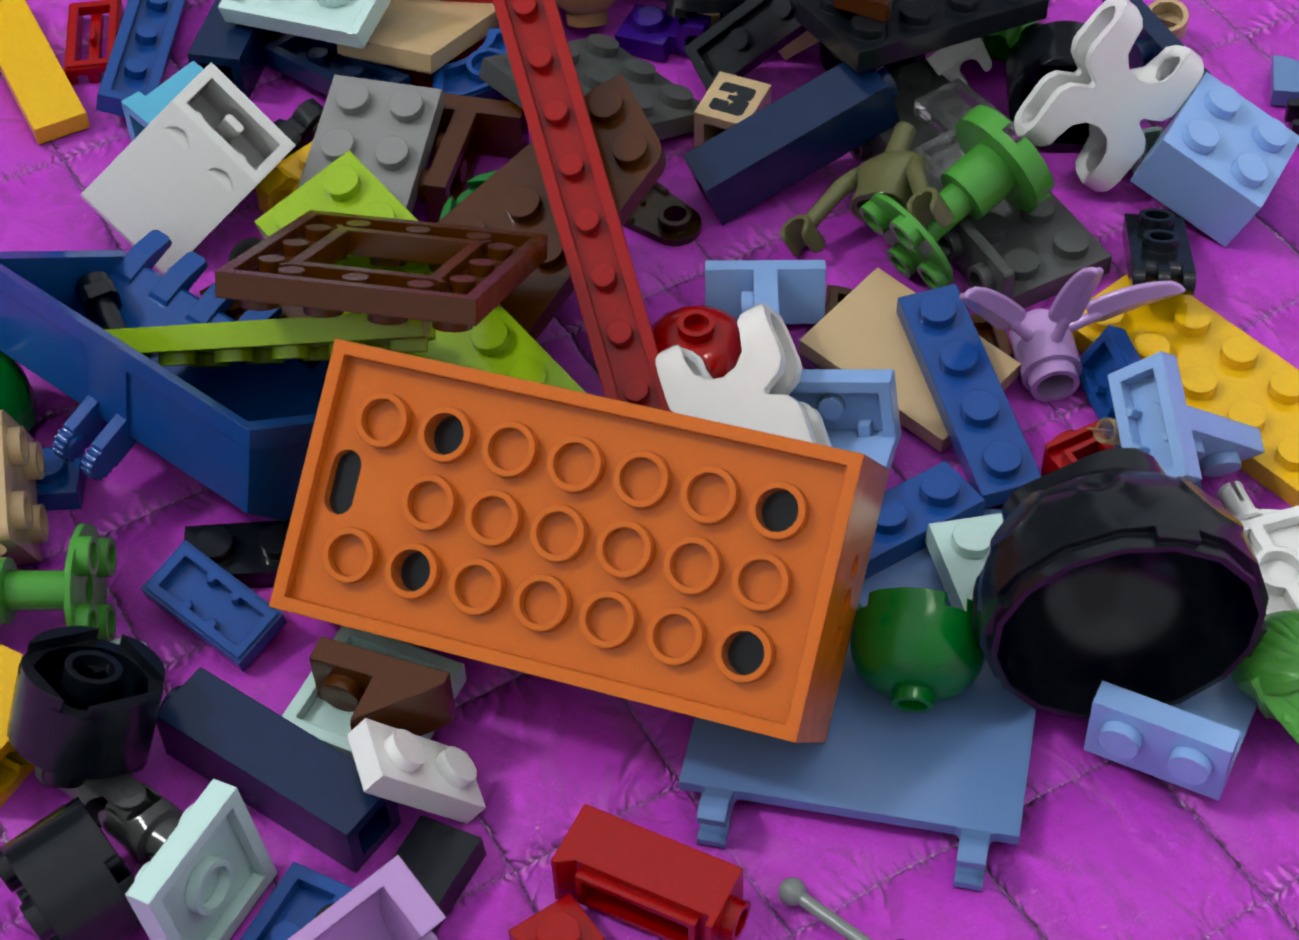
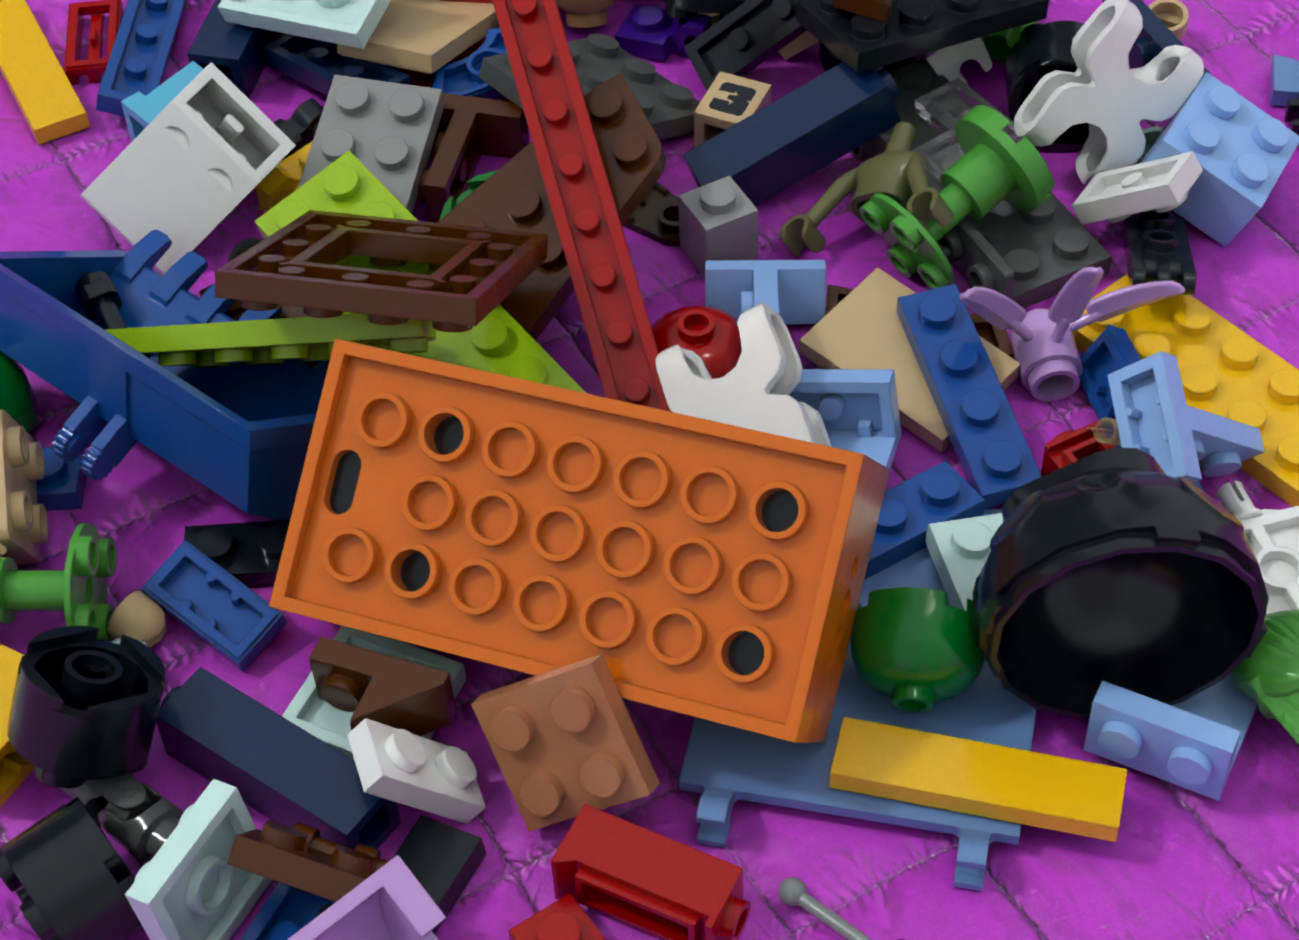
none -> tan hinge [107,590,166,648]
none -> reddish brown plate [227,819,389,902]
none -> nougat plate [471,654,660,831]
none -> light grey brick [678,175,758,278]
none -> yellow tile [829,717,1127,842]
none -> white plate [1072,151,1203,225]

